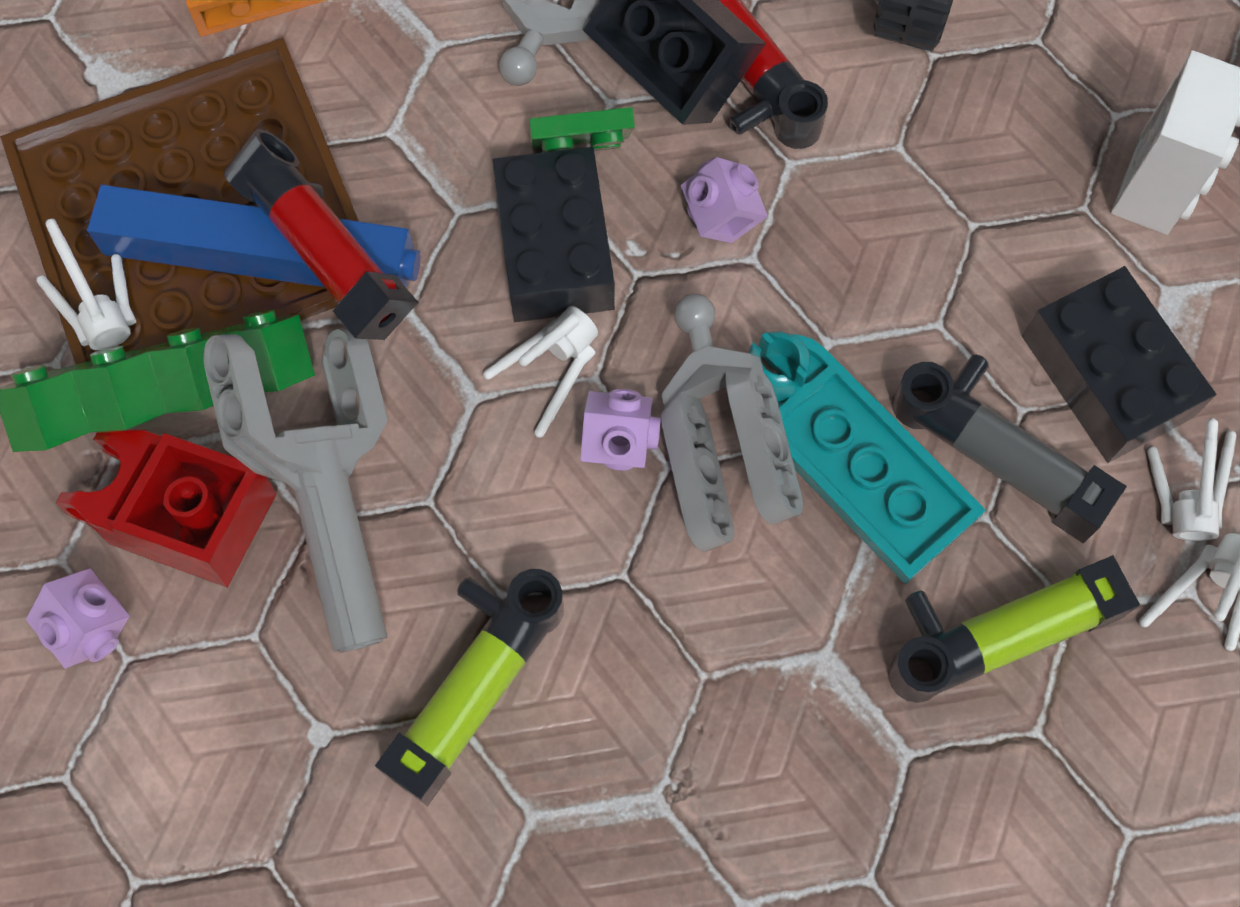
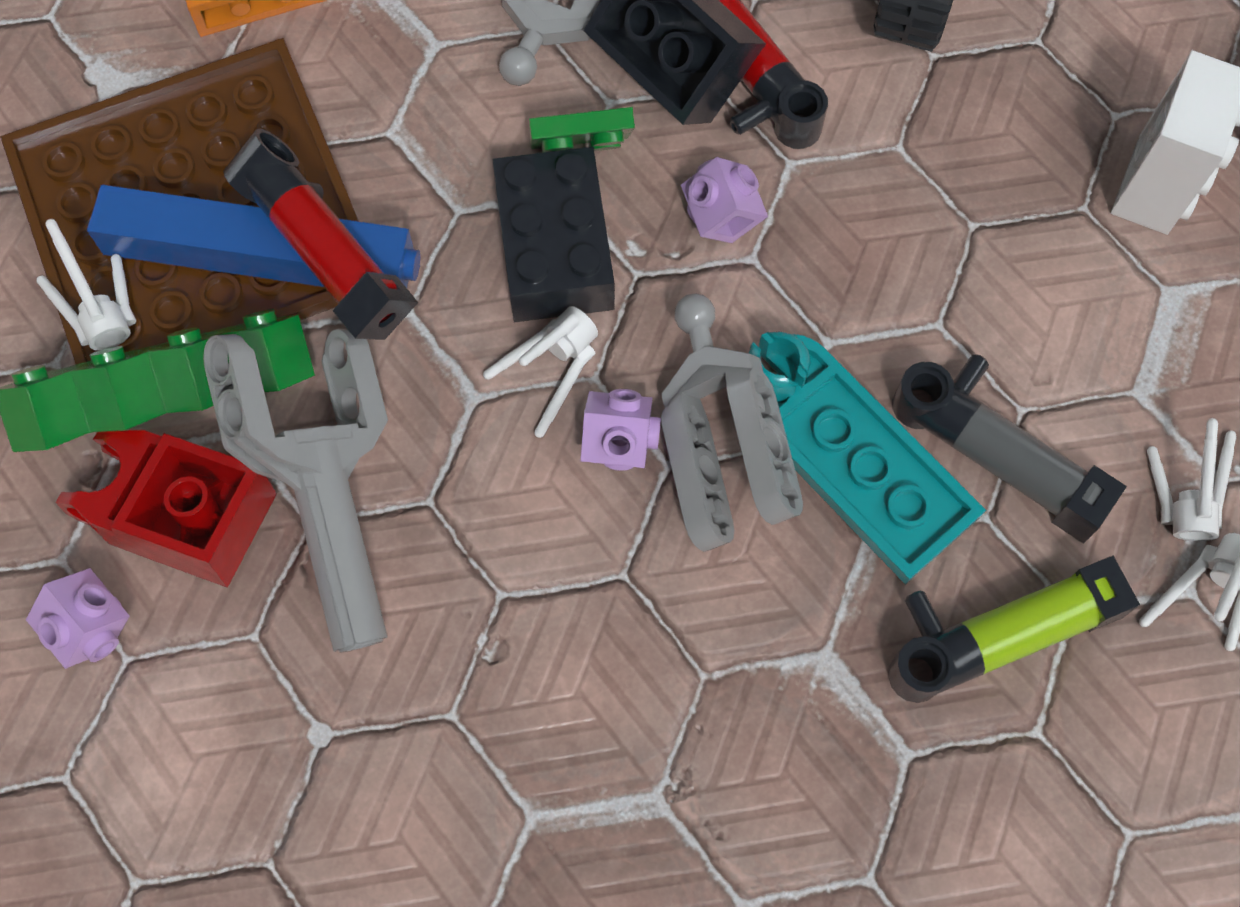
piece [375,569,564,807] -> none
black brick [1022,266,1217,464] -> none

